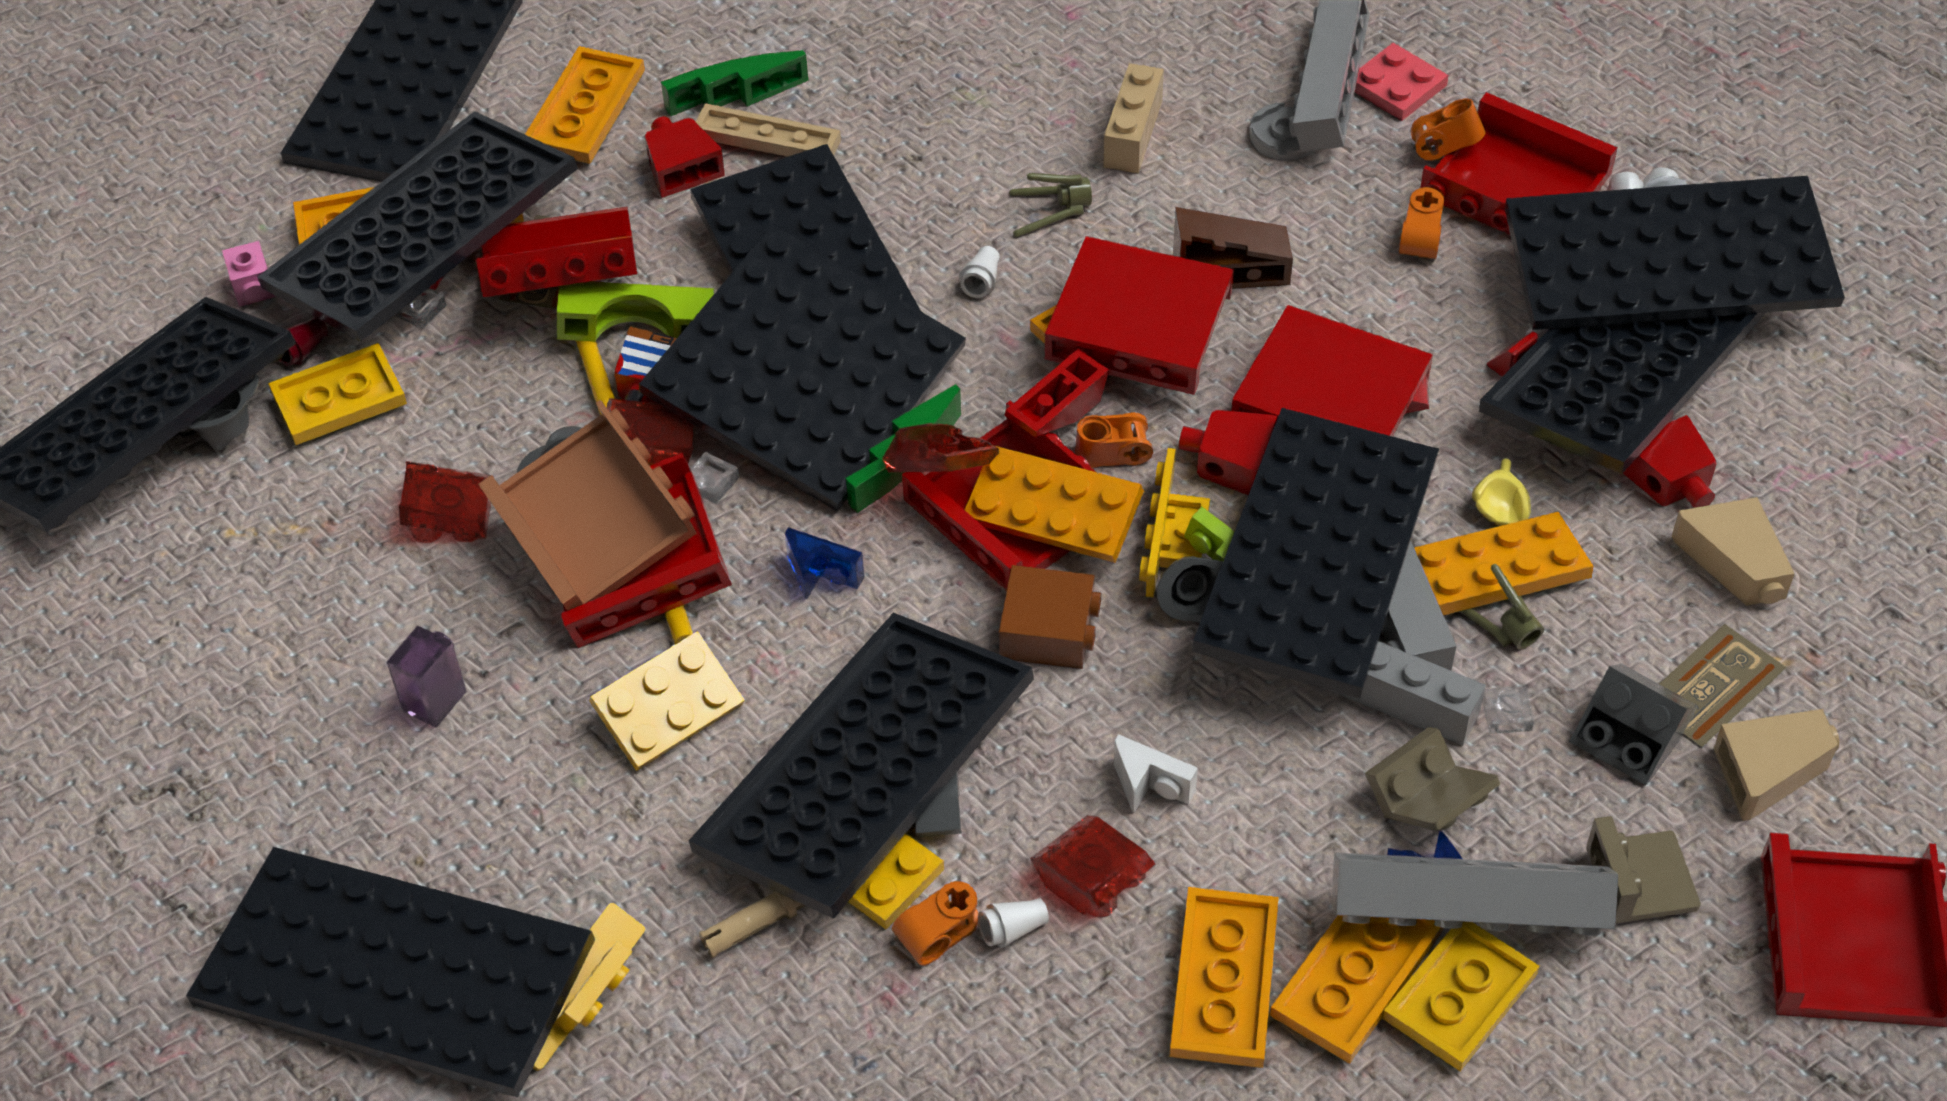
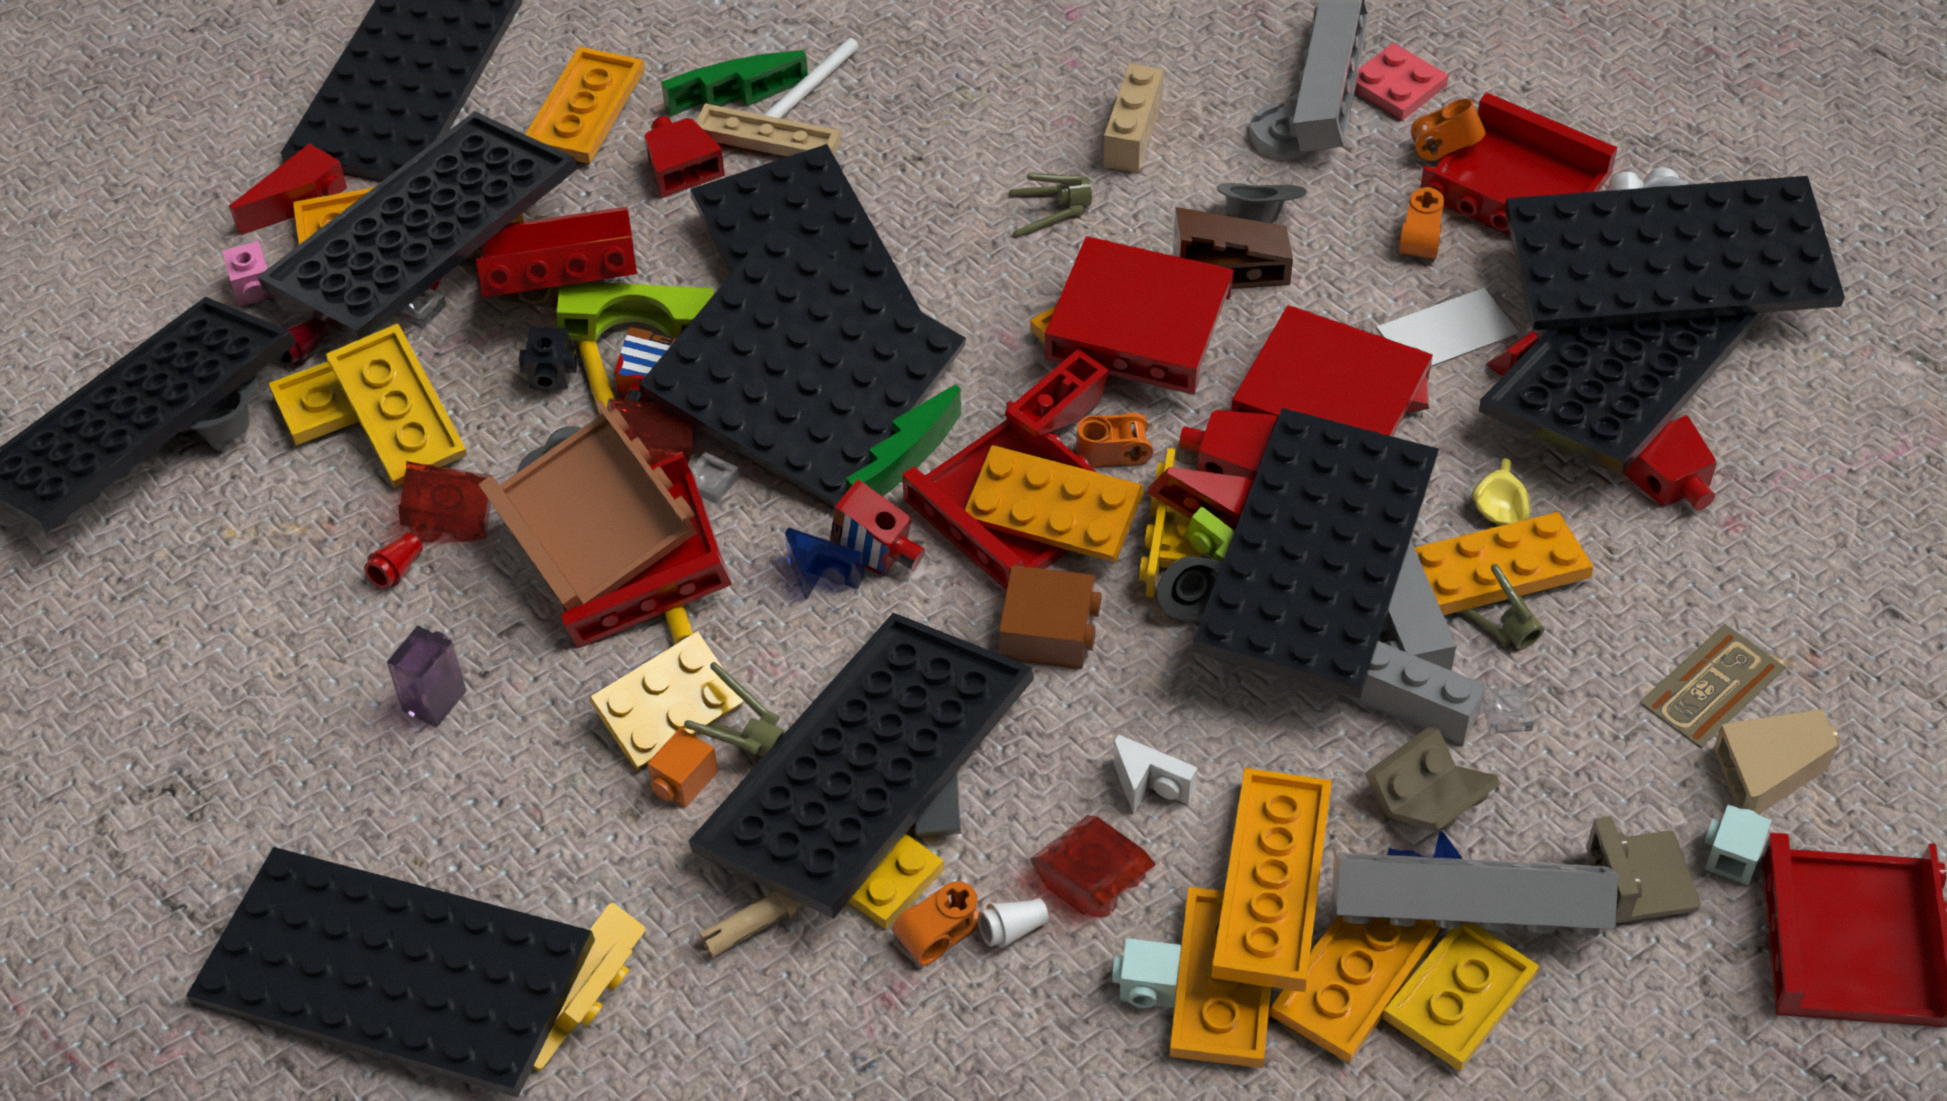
clear red slope [882,423,999,472] -> none
white cone [959,246,1000,298] -> none
dark grey slope [1569,664,1698,785] -> none
tan slope [1672,497,1795,606] -> none
none -> red slope [229,143,347,235]
none -> yellow plate [326,323,467,488]
none -> red cone [364,533,423,589]
none -> black brick [519,328,577,389]
none -> orange brick [647,727,718,808]
none -> olive plant [684,662,785,757]
none -> white bar [764,38,859,118]
none -> red torso [829,479,925,575]
none -> light aqua brick [1112,938,1181,1008]
none -> red slope [1147,467,1254,531]
none -> light orange plate [1211,768,1332,992]
none -> dark grey piece [1217,183,1307,224]
none -> white sticker [1377,288,1520,366]
none -> light aqua brick [1704,805,1772,885]

